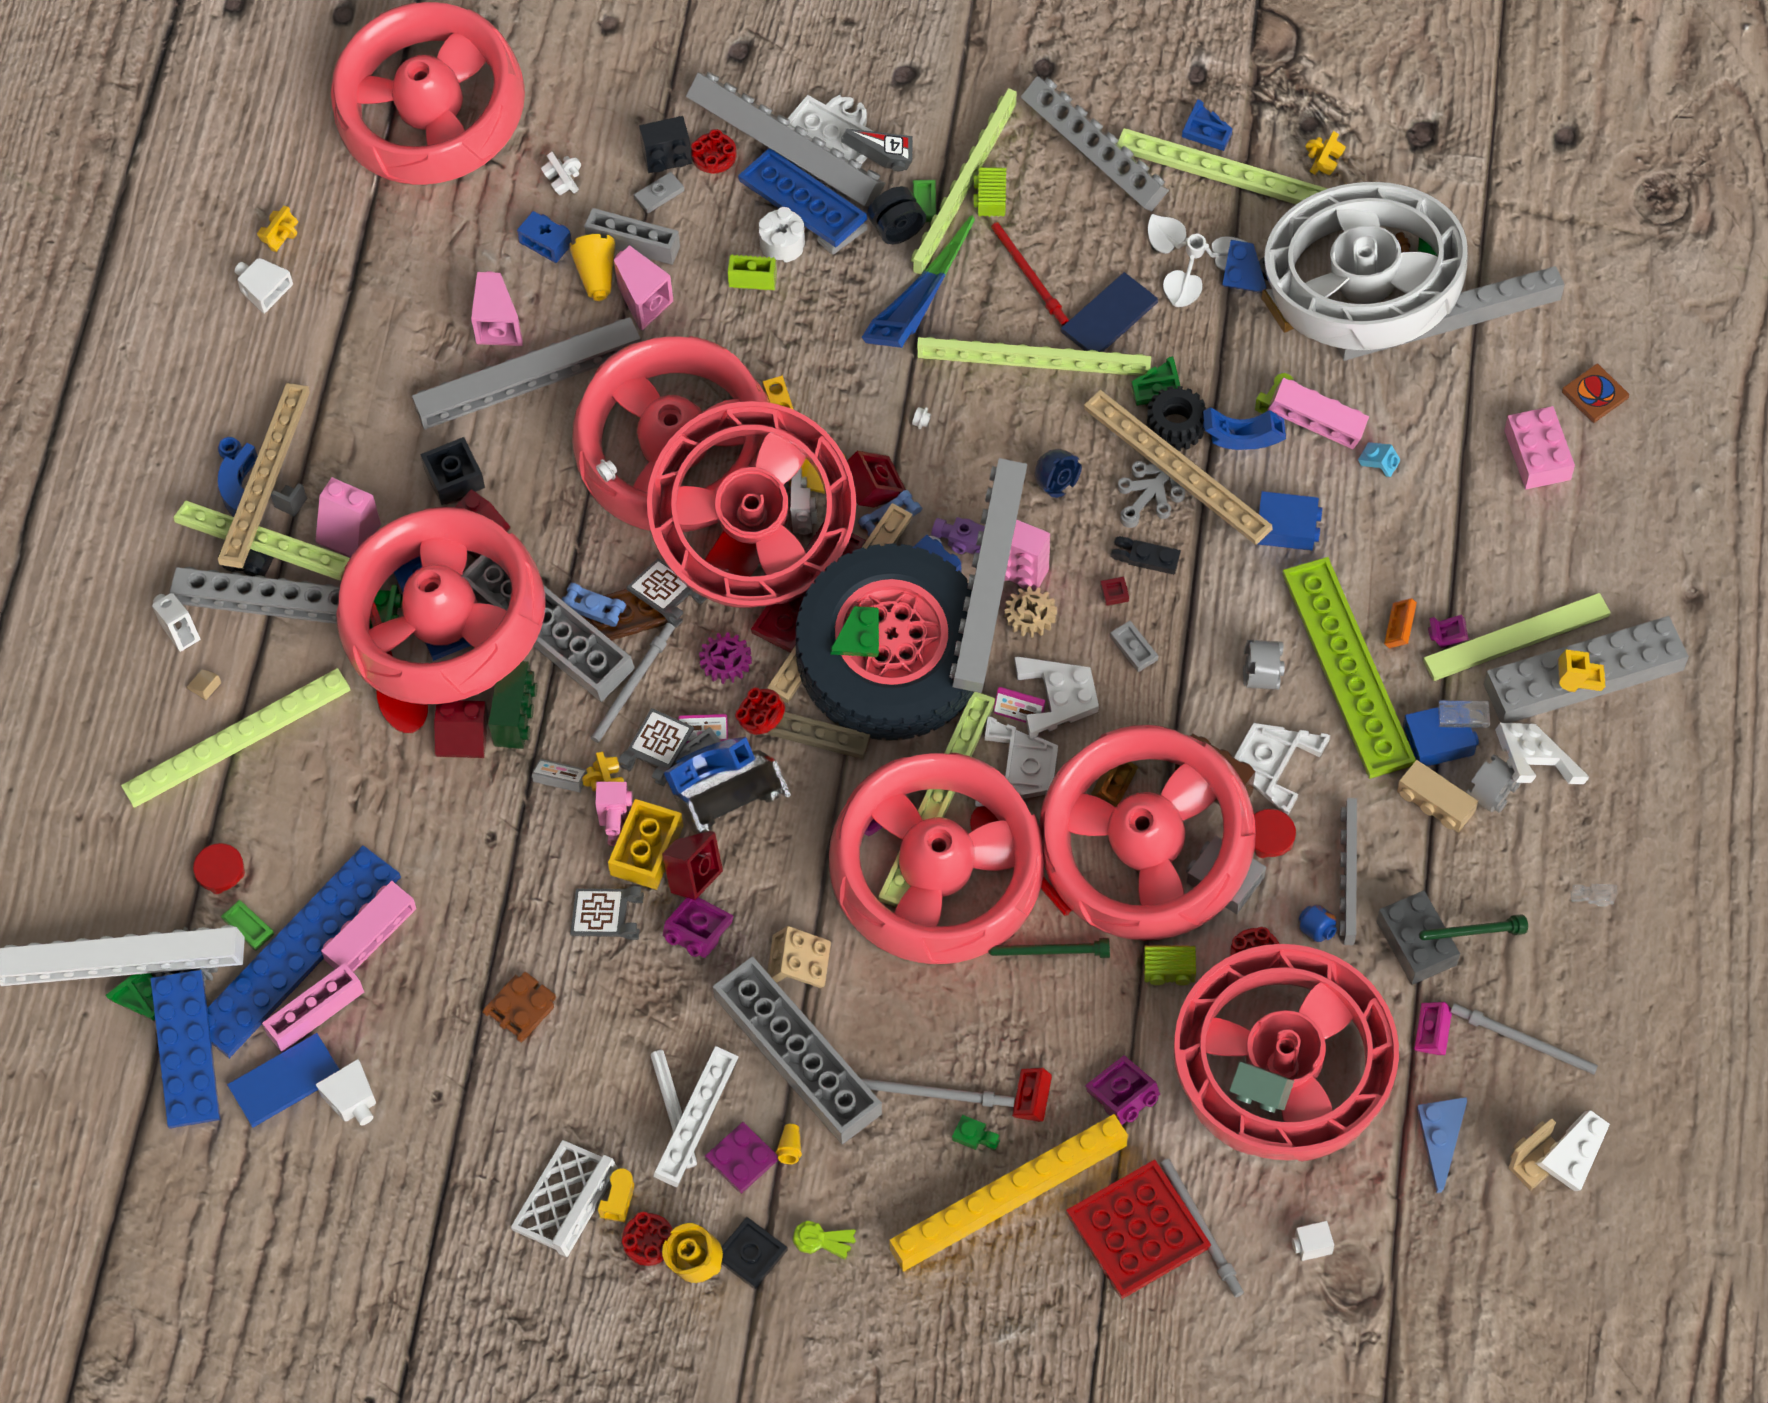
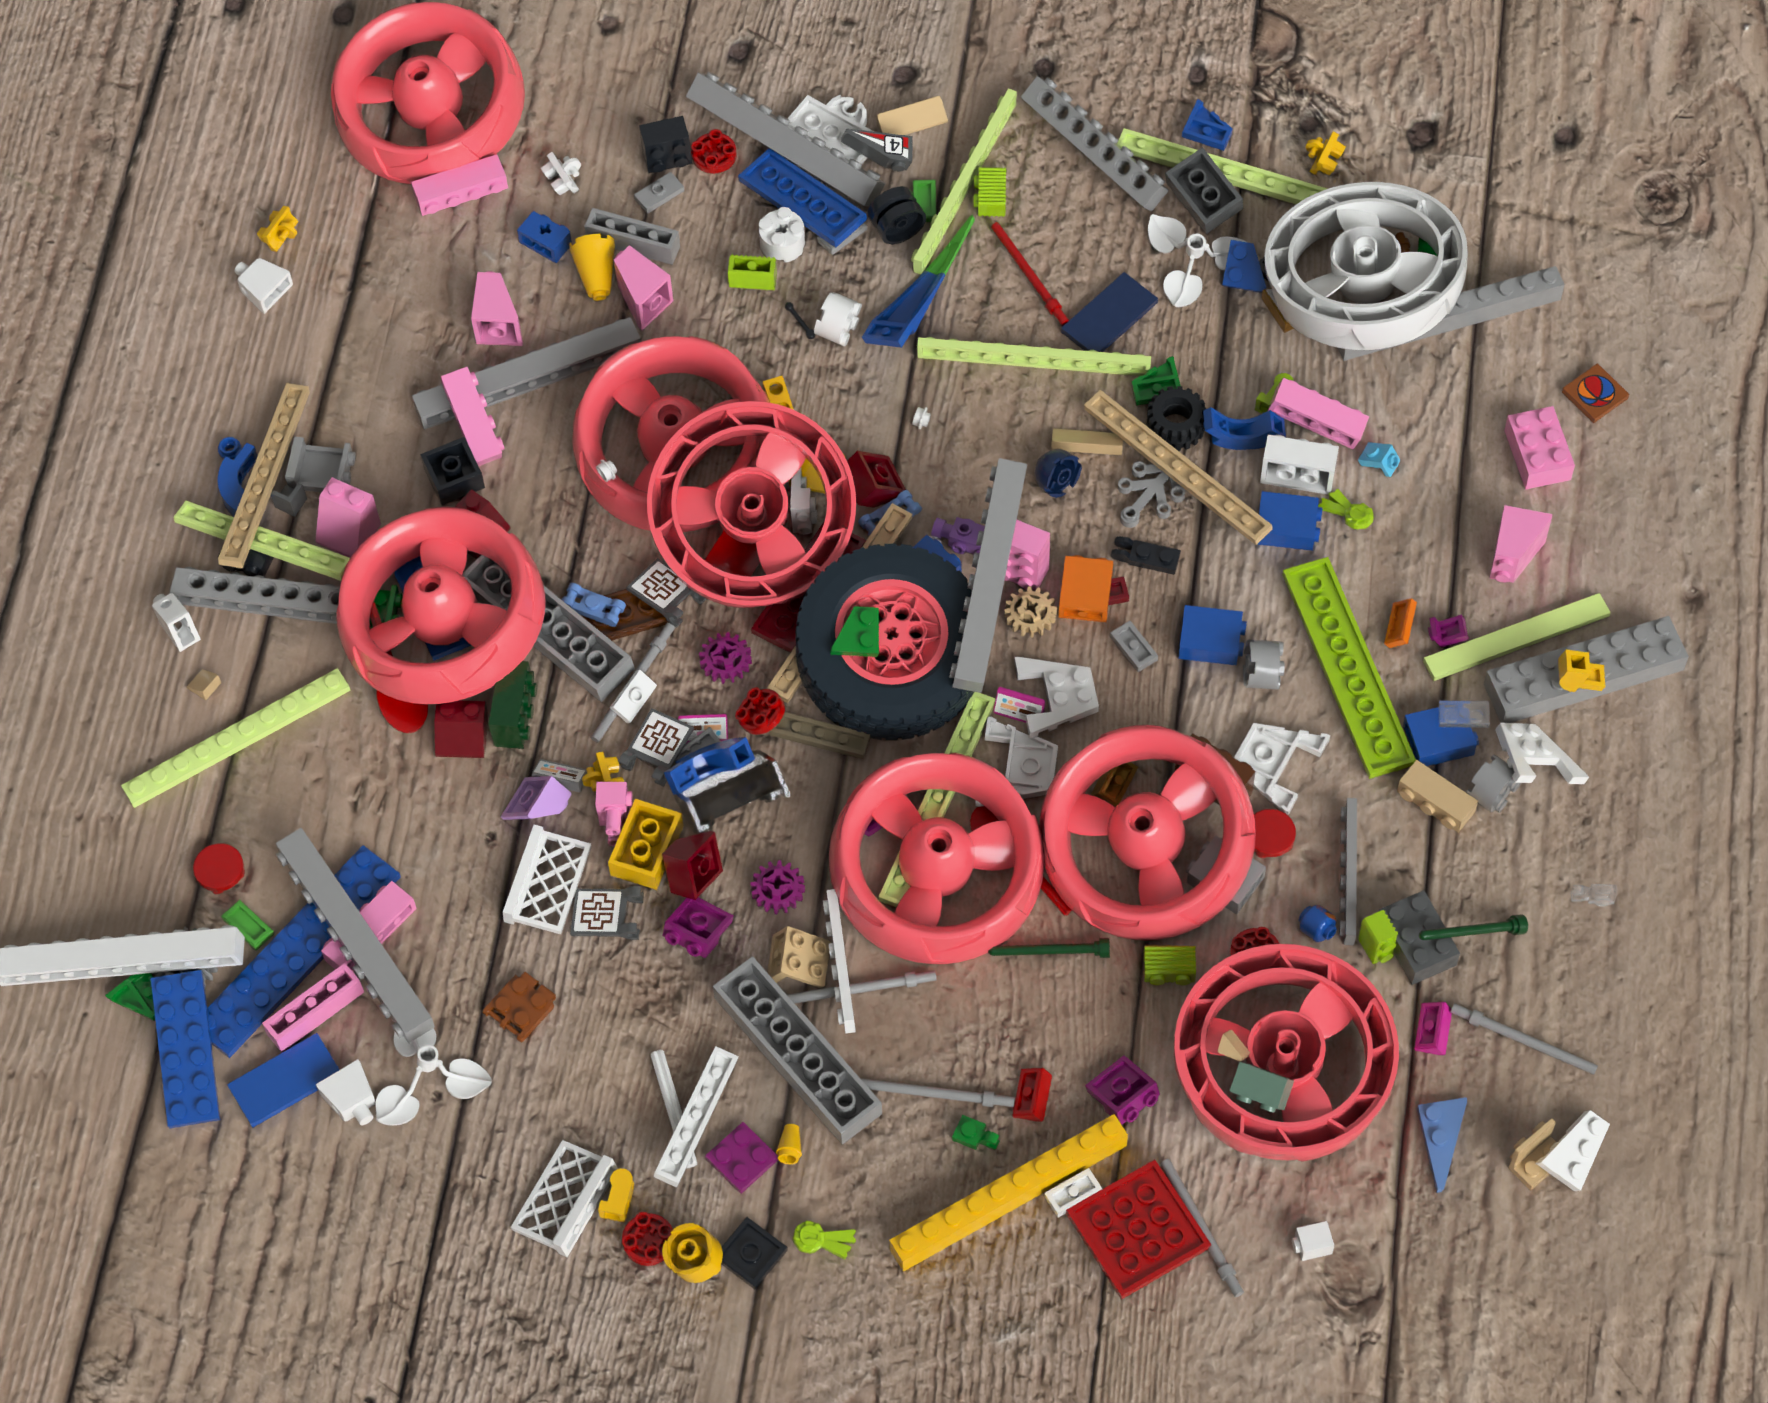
none -> light grey brick [276,828,435,1043]
none -> light grey panel [285,437,356,492]
none -> white plant [376,1028,492,1126]
none -> bright pink brick [411,154,508,216]
none -> bright pink brick [441,367,505,466]
none -> lavender slope [501,776,572,820]
none -> white fence [503,824,591,934]
none -> white plate [610,670,657,723]
none -> magenta gear [750,860,805,915]
none -> black hinge [785,302,815,339]
none -> light grey bar [787,971,937,1004]
none -> white brick [814,292,862,346]
none -> white plate [823,889,856,1034]
none -> tan slope [877,96,948,135]
none -> white plate [1044,1168,1102,1218]
none -> tan slope [1051,429,1123,455]
none -> orange panel [1059,555,1113,623]
none -> dark grey brick [1165,147,1243,234]
none -> blue brick [1179,605,1247,666]
none -> tan slope [1217,1030,1250,1062]
none -> white brick [1260,435,1339,495]
none -> lime piece [1318,489,1374,530]
none -> lime brick [1358,910,1398,964]
none -> bright pink slope [1490,505,1552,583]

